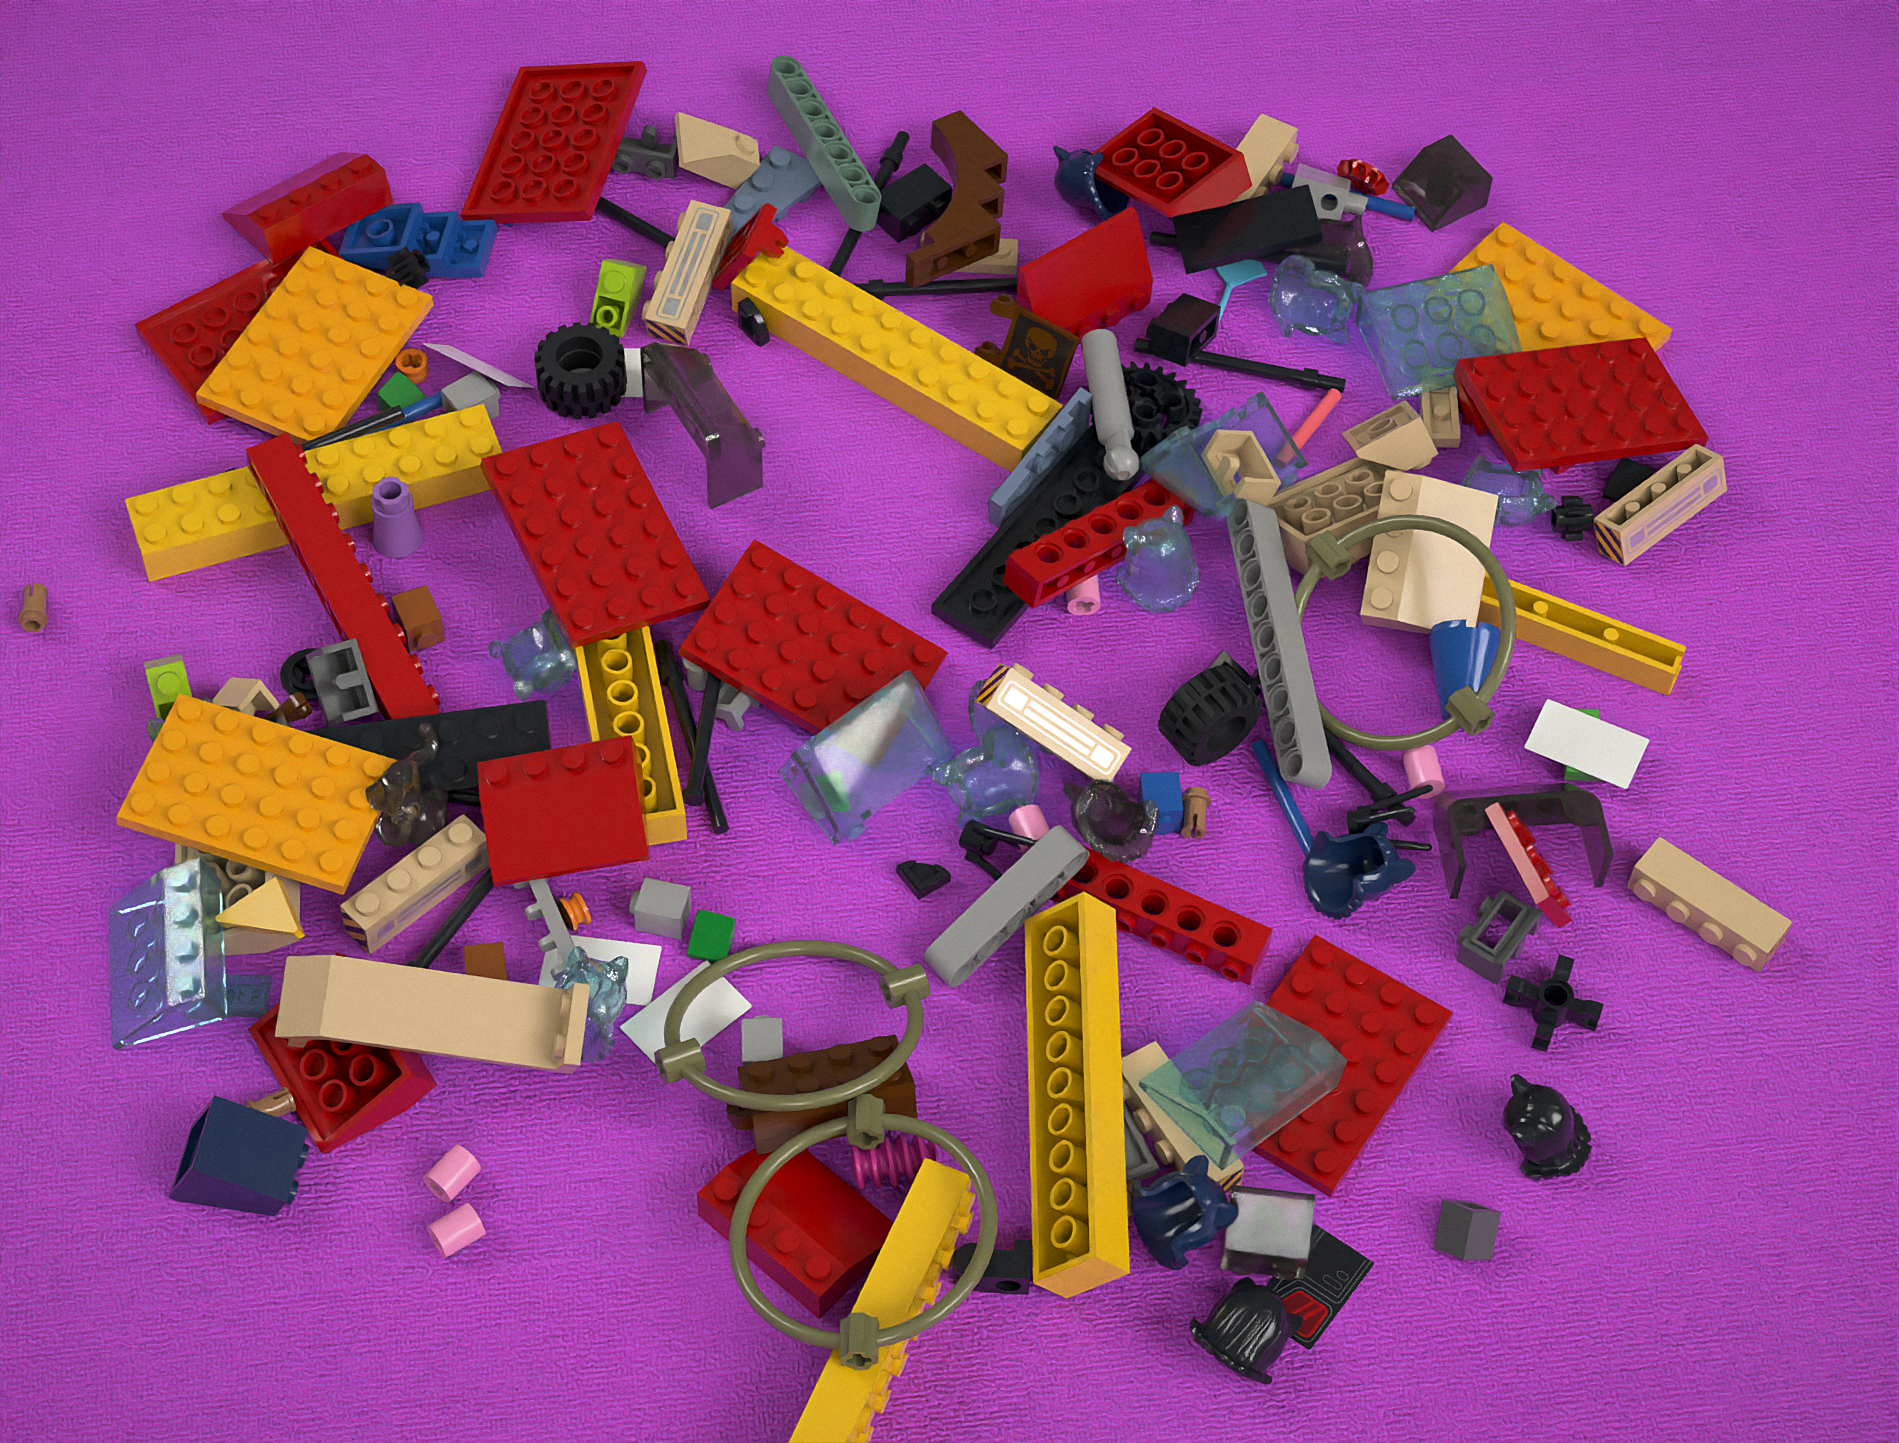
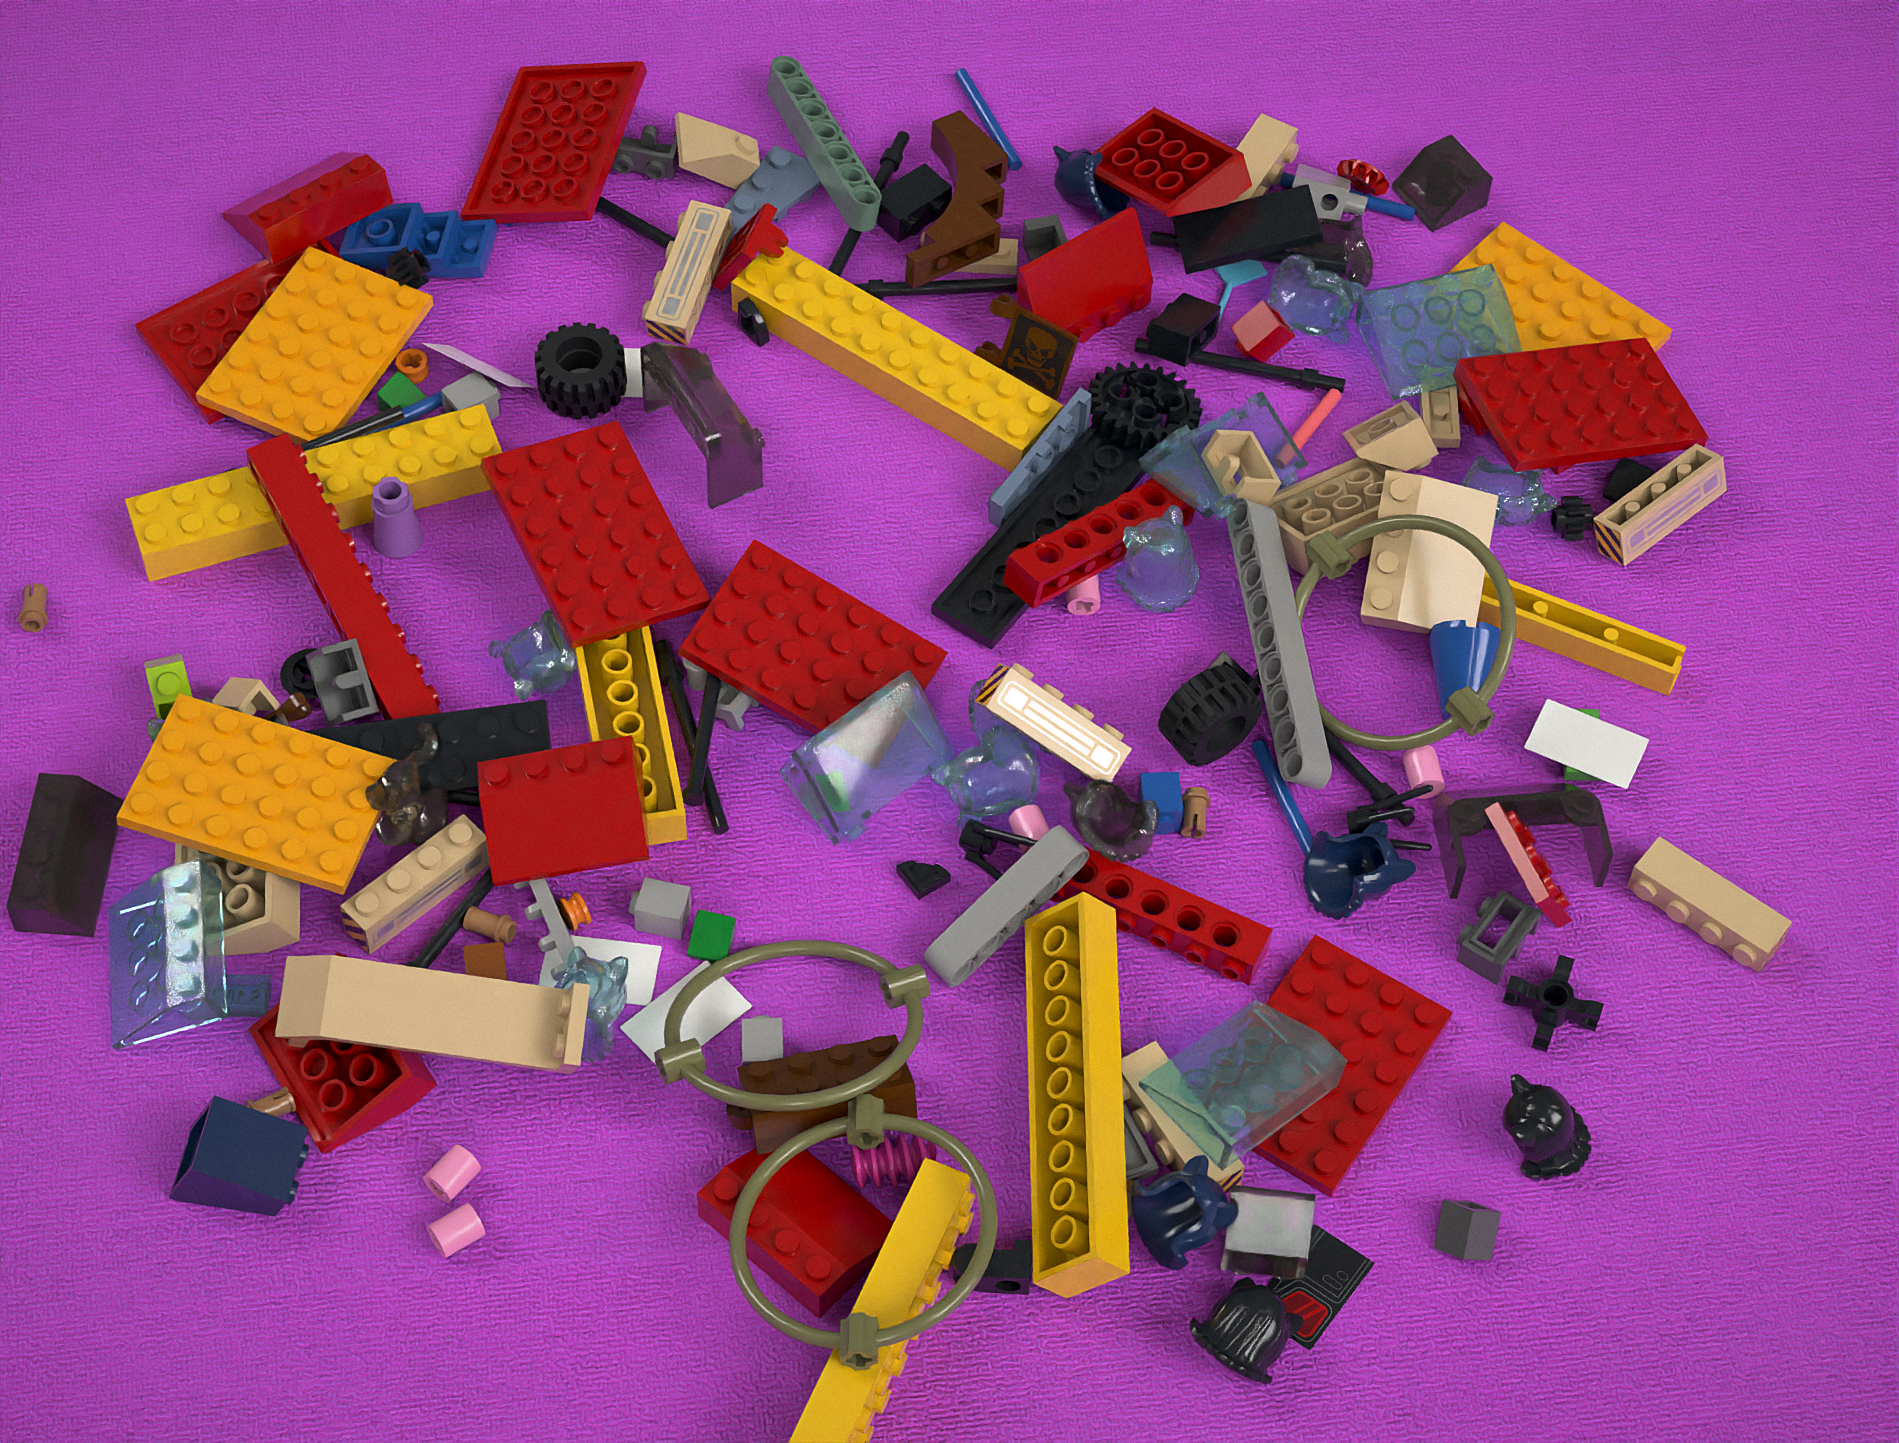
yellow tile [215,876,305,939] -> none
dark orange brick [391,585,445,652] -> none
lime slope [589,258,647,338] -> none
light grey piece [1081,329,1139,481] -> none
none -> clear smoke slope [6,773,124,937]
none -> medium nougat pin [463,906,517,944]
none -> blue bar [954,68,1023,171]
none -> dark grey panel [1022,214,1068,263]
none -> brick [1230,300,1295,363]

